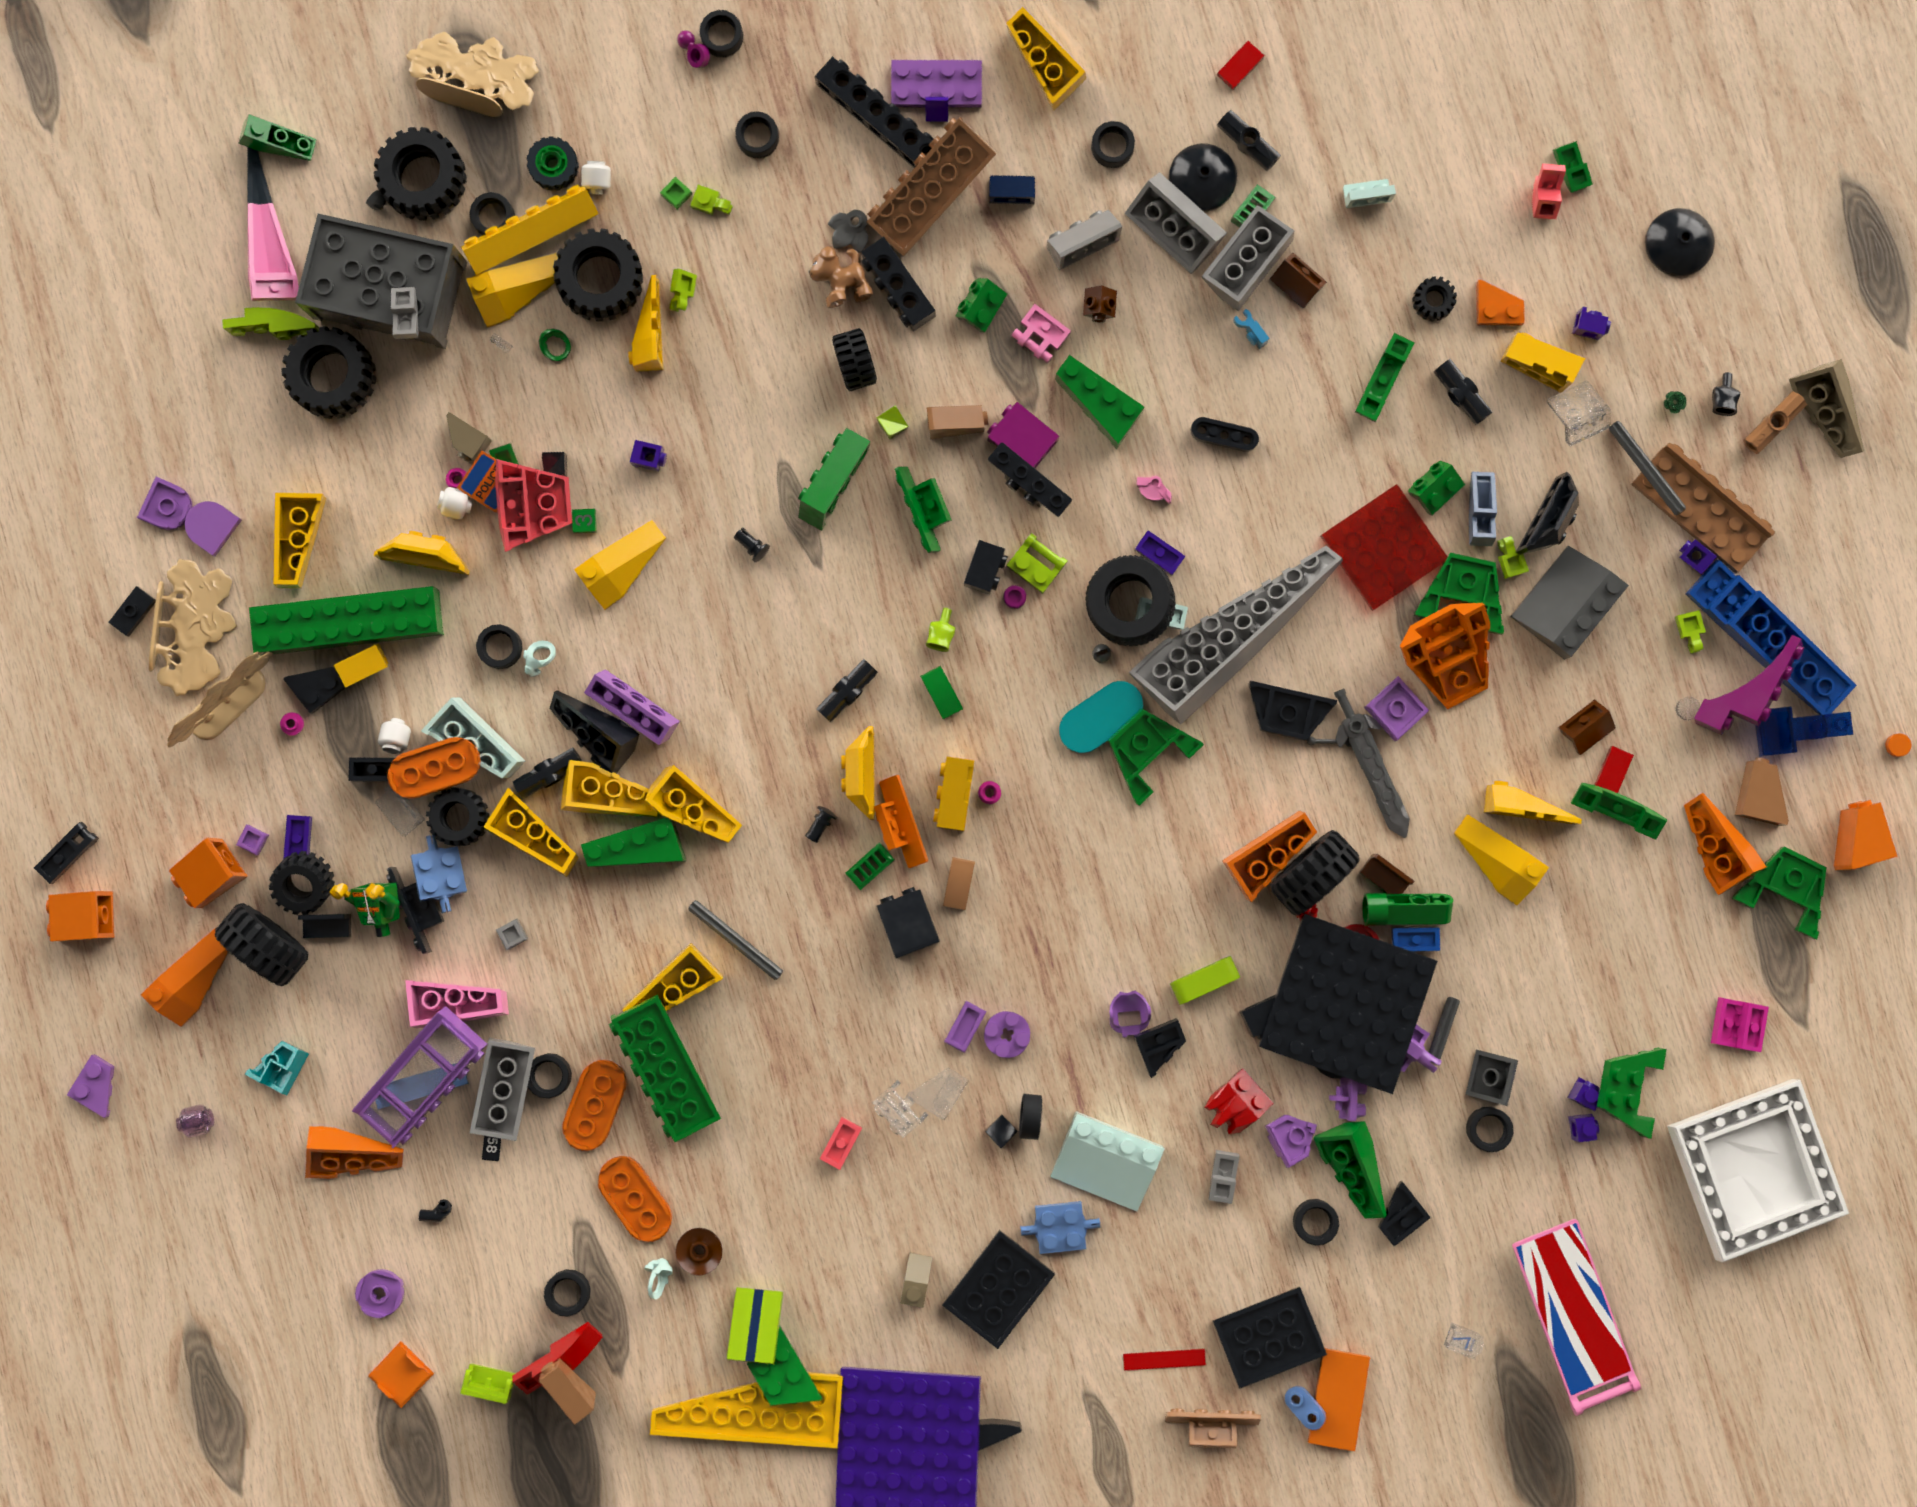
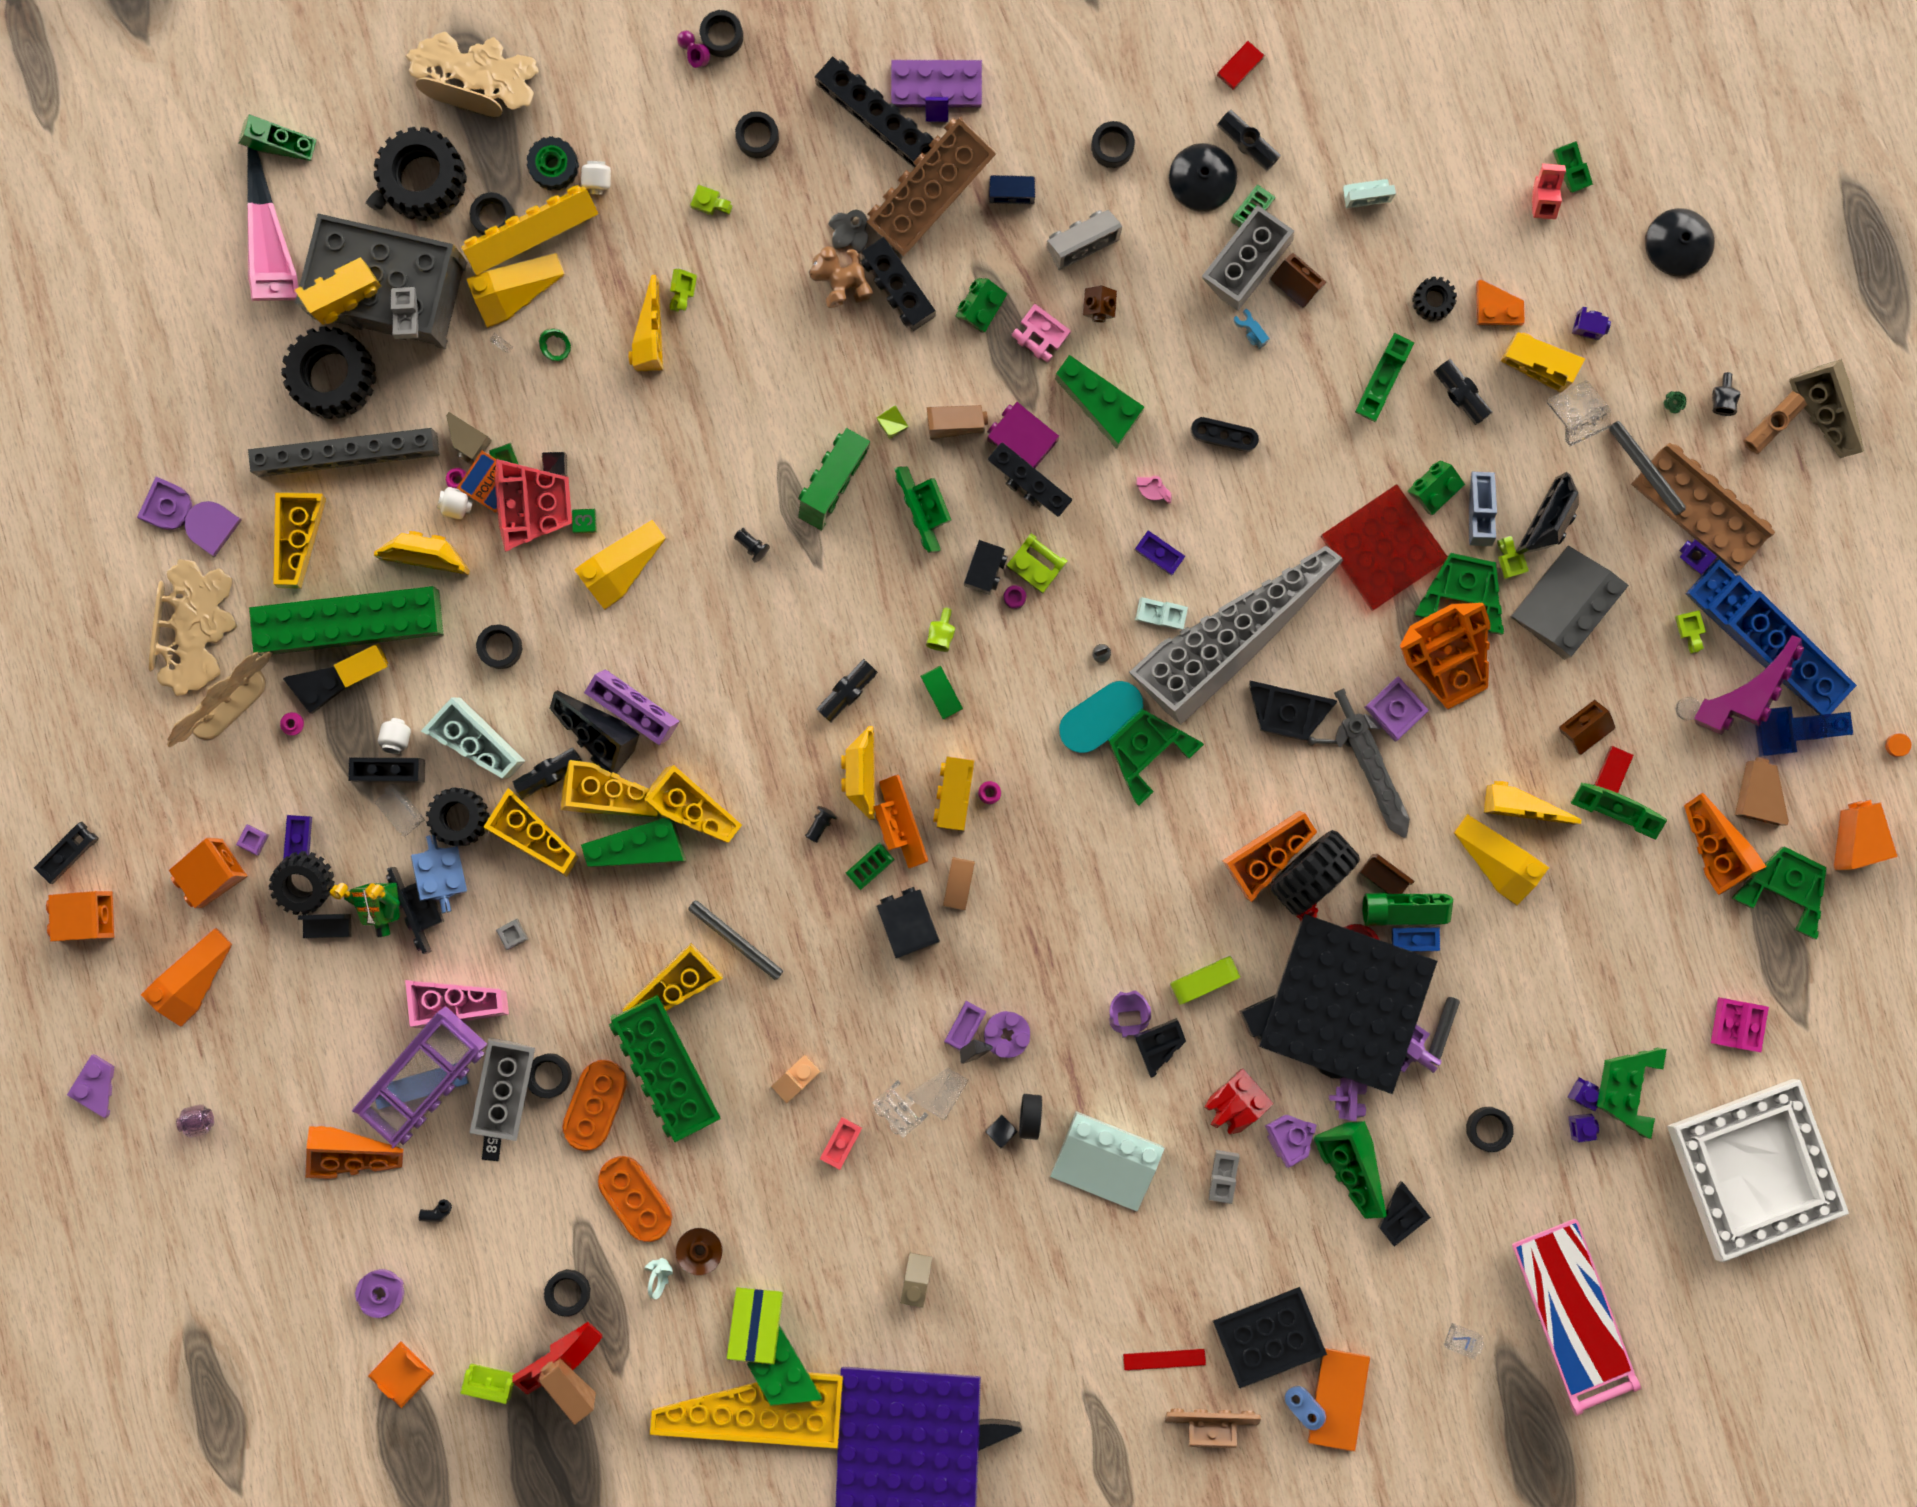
black plate [108,586,156,637] -> none
black tyre [215,903,309,986] -> none
lime slope [222,307,319,340] -> none
teal slope [245,1041,309,1095] -> none
orange tile [387,737,481,799] -> none
light aqua piece [523,640,556,677] -> none
black tyre [553,228,643,322] -> none
dark purple brick [630,440,667,471] -> none
bright green tile [660,177,692,210] -> none
black tyre [832,328,877,391] -> none
black plate [942,1229,1055,1349] -> none
yellow wedge [1006,7,1087,110] -> none
medium blue plate [1020,1201,1100,1254] -> none
black tyre [1085,555,1176,647] -> none
light grey slope [1124,173,1227,274] -> none
black tyre [1293,1199,1339,1246] -> none
dark grey slope [1466,1049,1518,1106] -> none
none -> dark grey brick [248,428,440,477]
none -> yellow wedge [295,257,382,325]
none -> light nougat slope [771,1055,821,1103]
none -> black slope [960,1039,993,1064]

